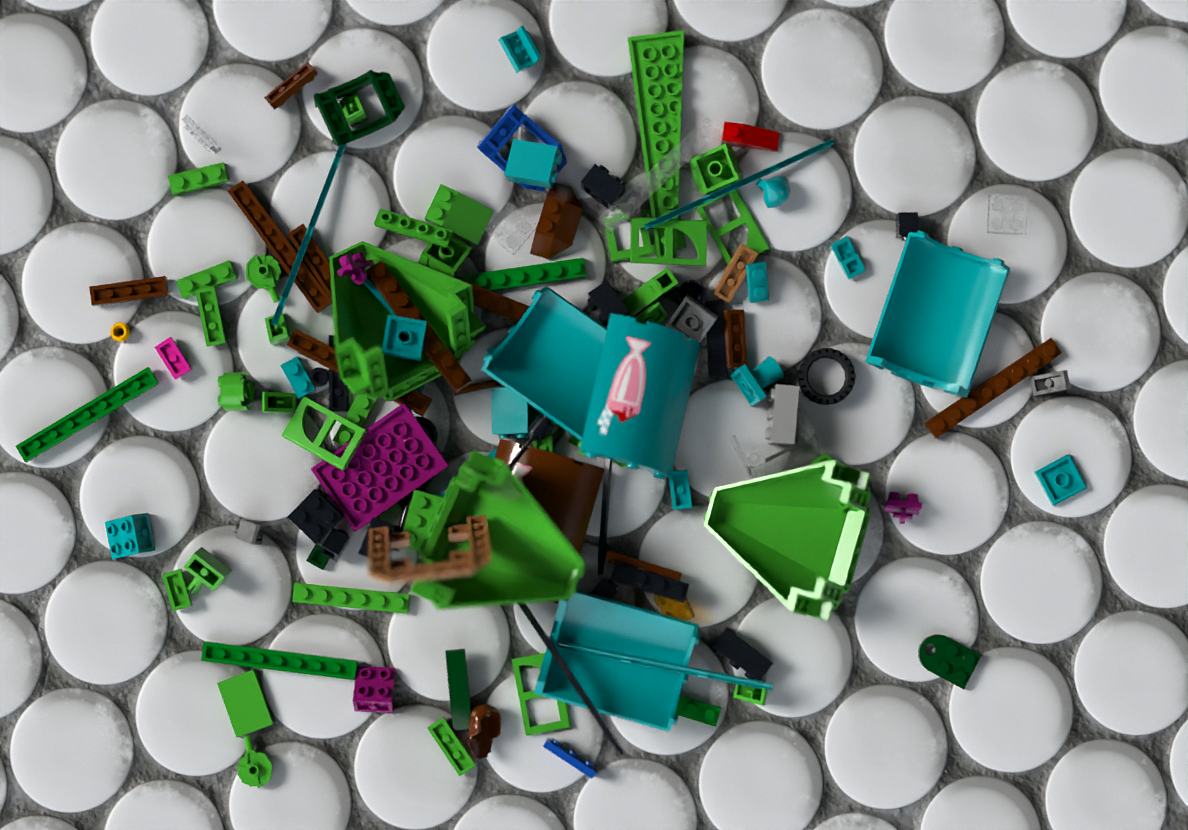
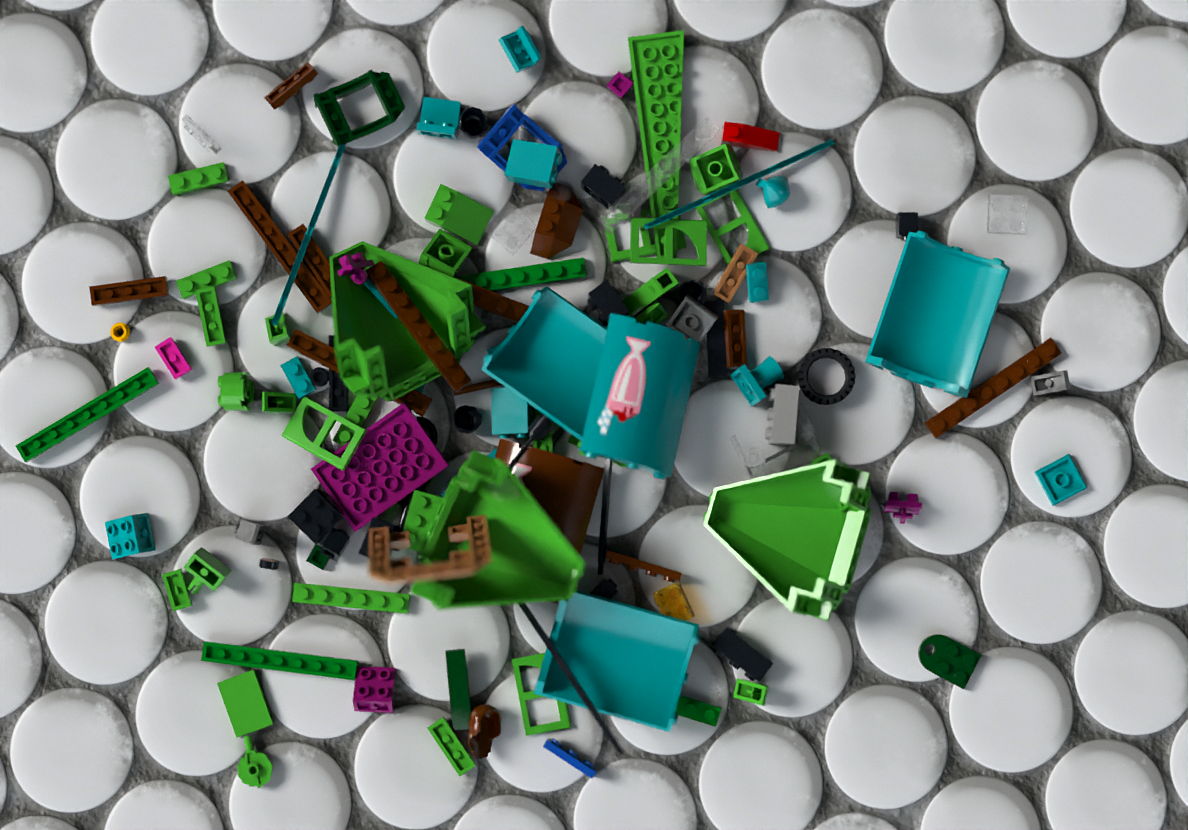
bright green piece [246,254,281,303] -> none
bright green slope [339,93,368,127] -> none
bright green bracket [374,209,453,248] -> none
teal plant [382,315,427,360] -> none
teal piece [558,642,773,690] -> none
black plate [609,561,689,603] -> none
teal plate [669,469,692,510] -> none
teal slope [830,236,866,279] -> none
none -> black tile [259,558,279,570]
none -> teal bracket [416,97,461,140]
none -> black hair [452,405,482,434]
none -> black hair [459,107,488,139]
none -> magenta plate [607,72,634,99]

